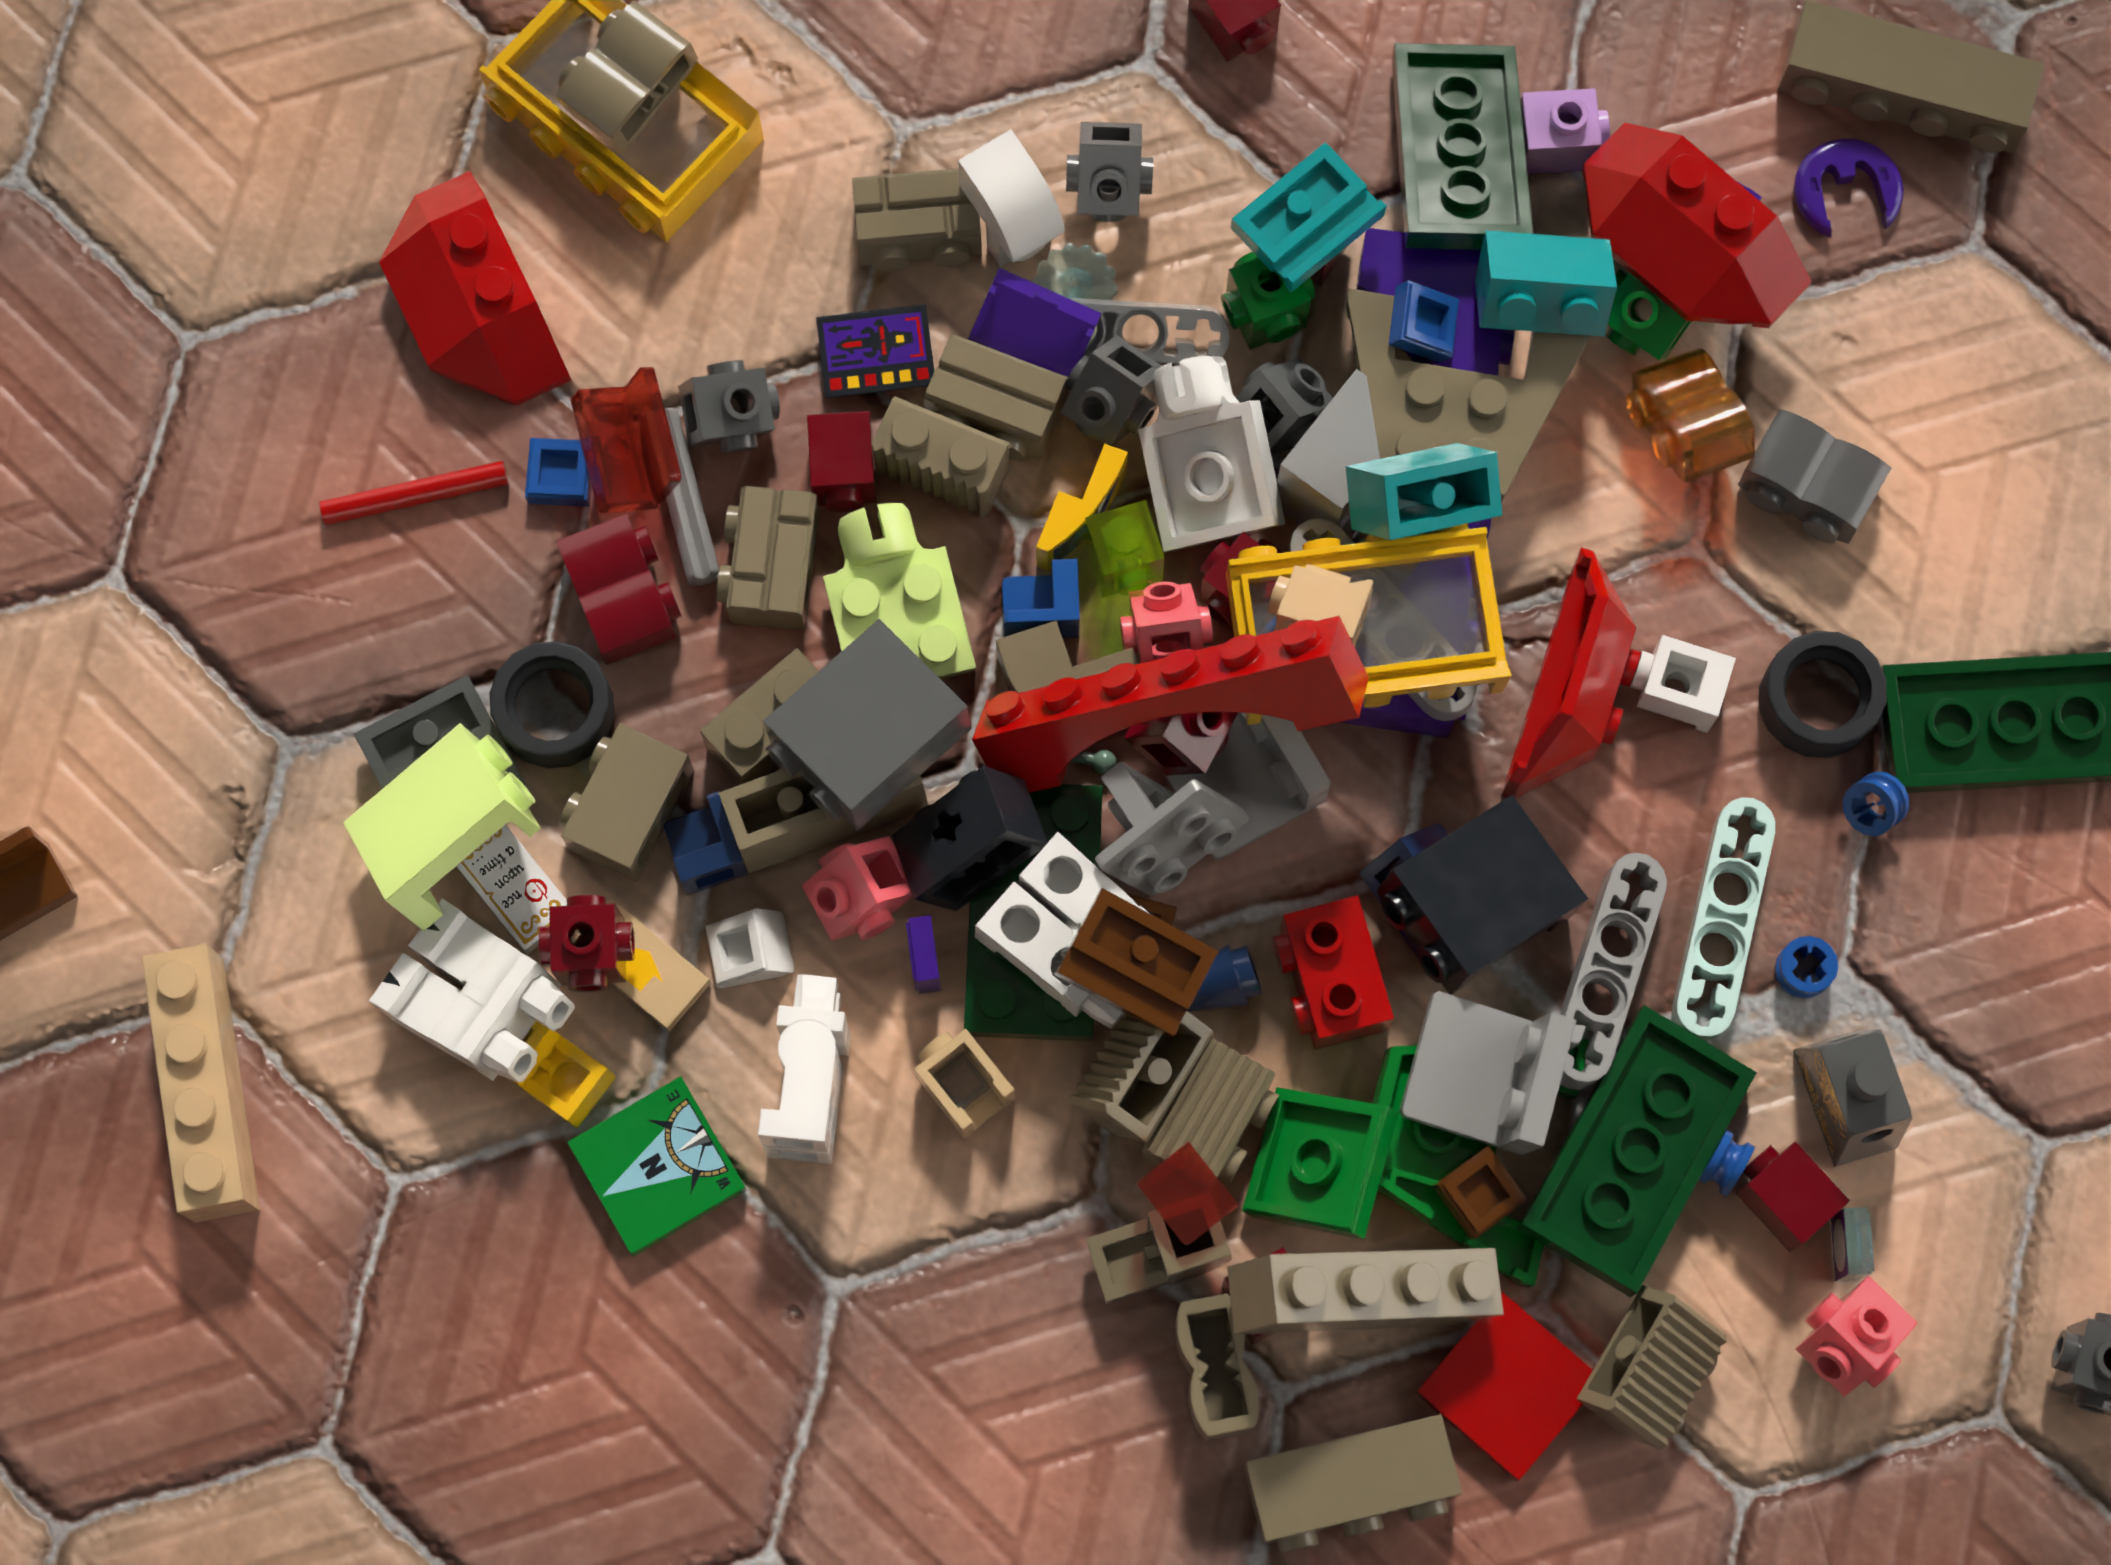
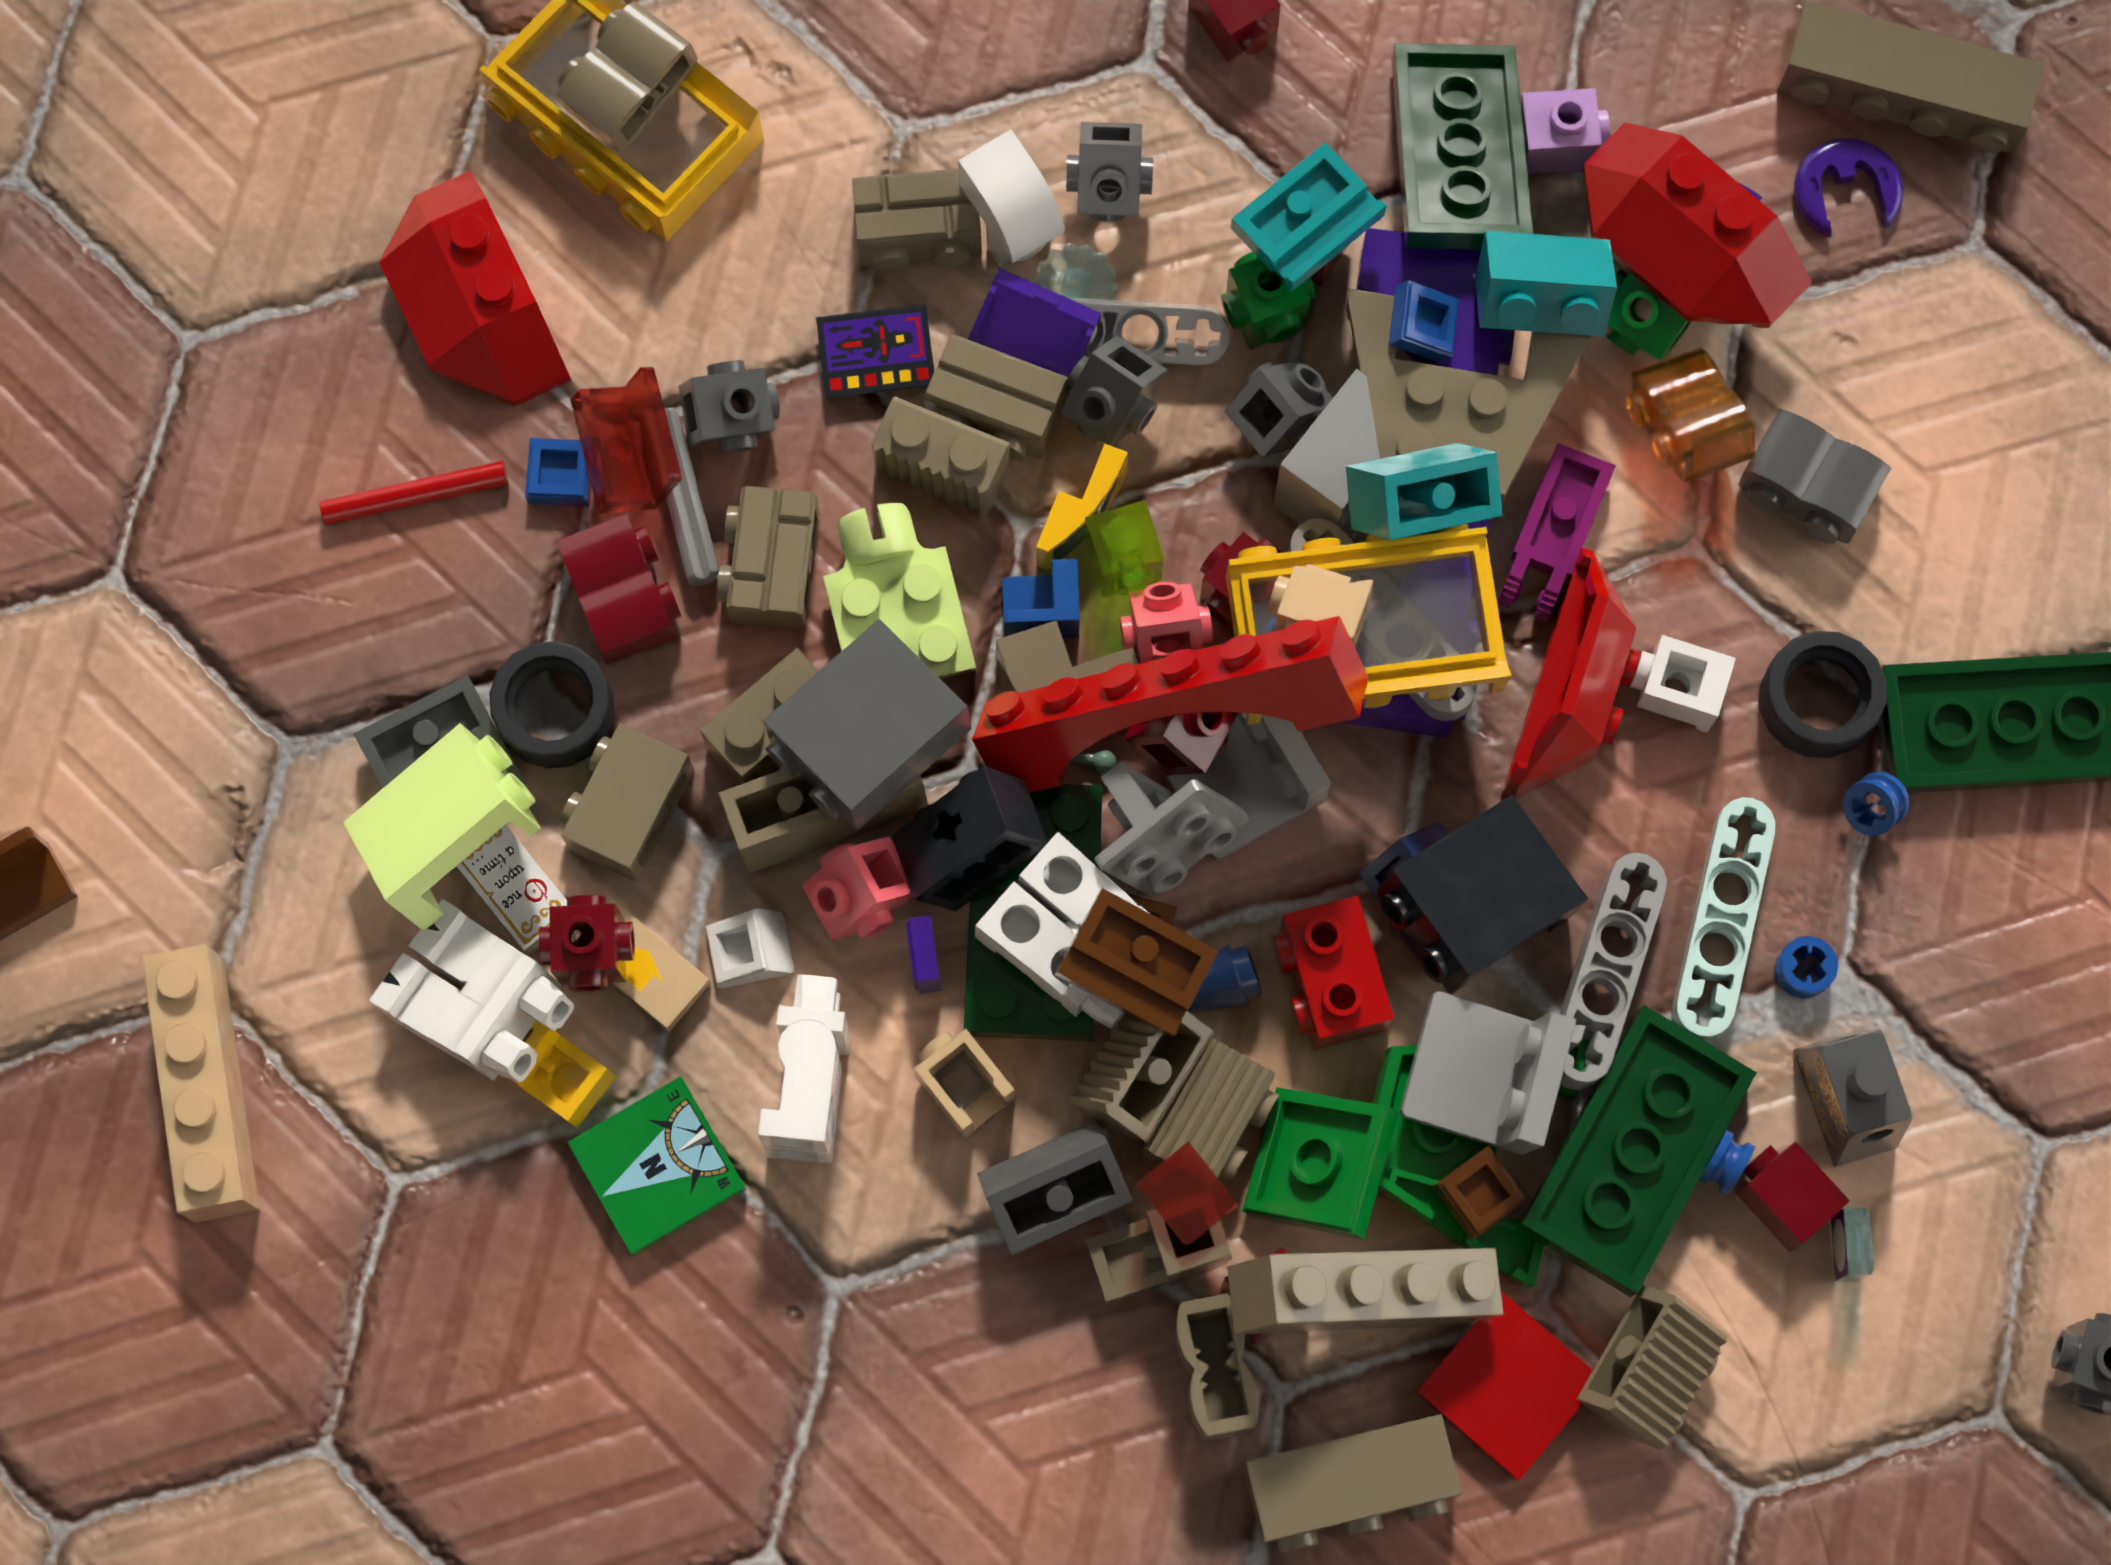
dark blue panel [664,791,748,896] -> none
dark red brick [807,411,877,512] -> none
white plate [1138,356,1285,552] -> none
coral brick [1796,1275,1918,1397] -> none
none -> dark grey brick [977,1120,1133,1255]
none -> magenta hinge [1497,443,1616,624]

